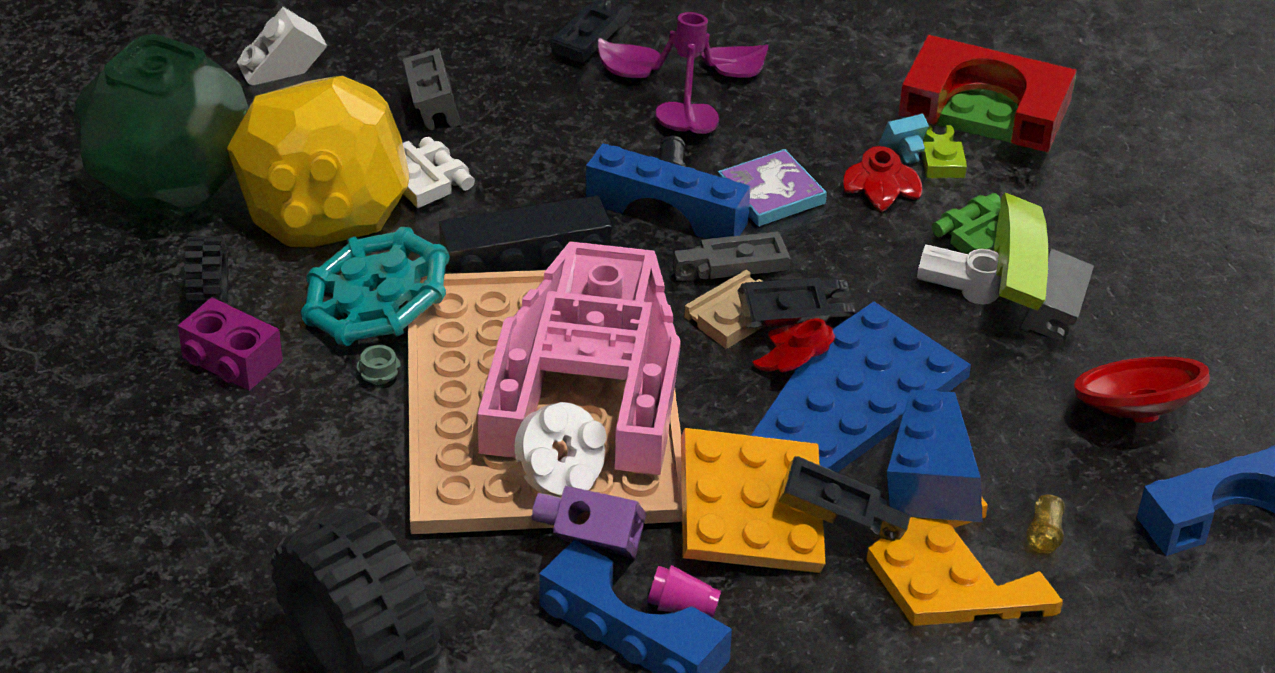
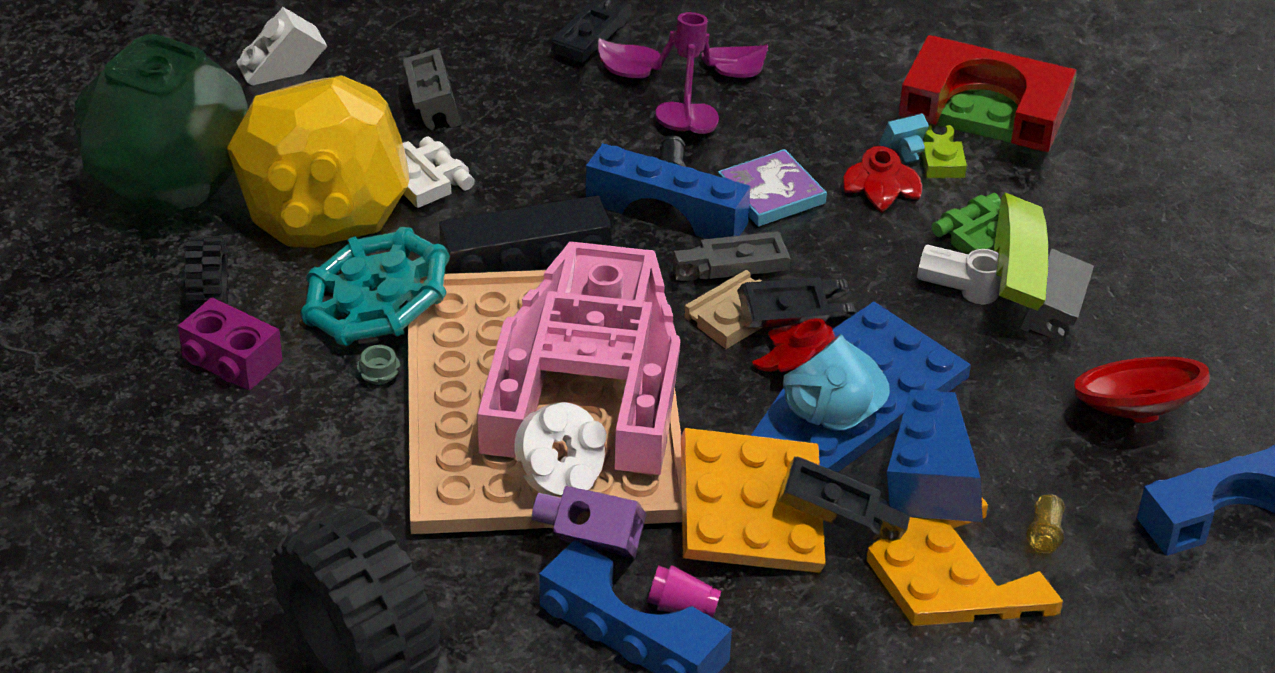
none -> medium azure helmet [783,334,890,431]

